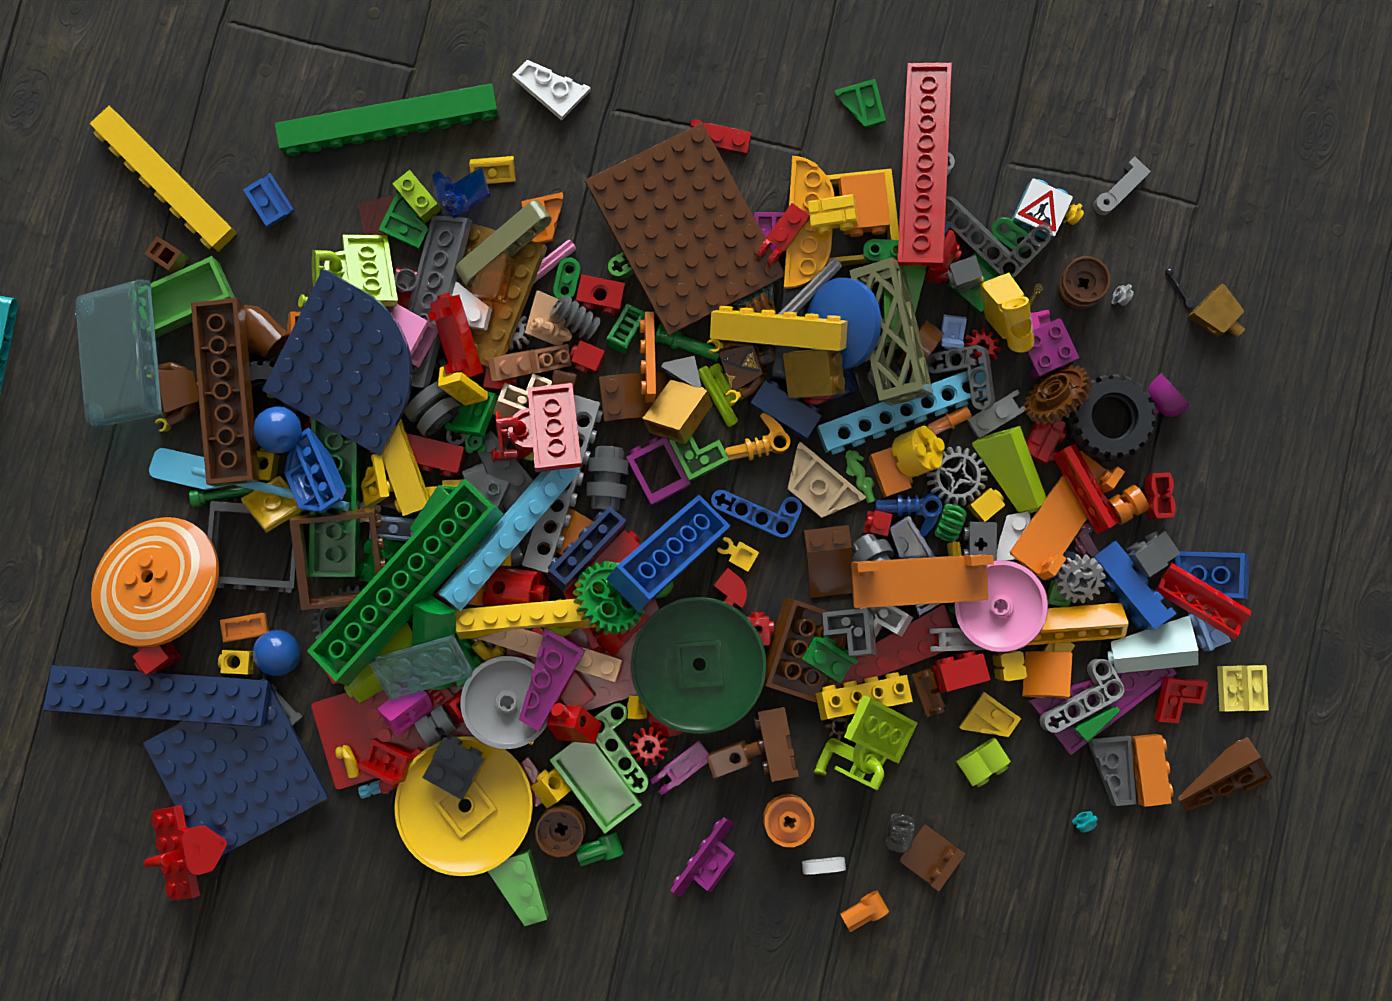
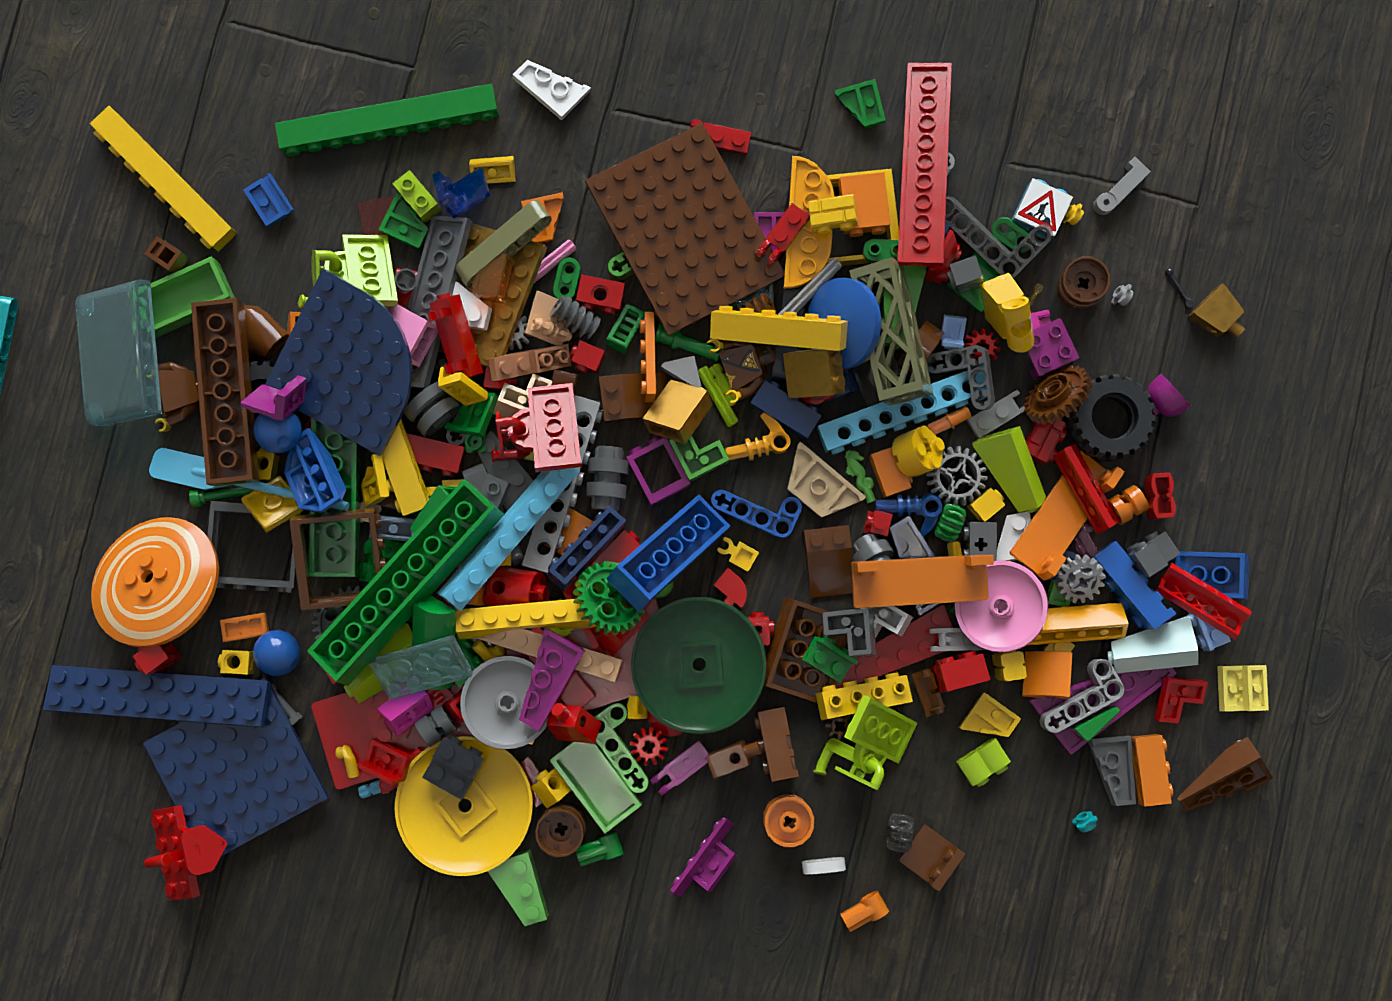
none -> magenta bracket [241,375,307,421]

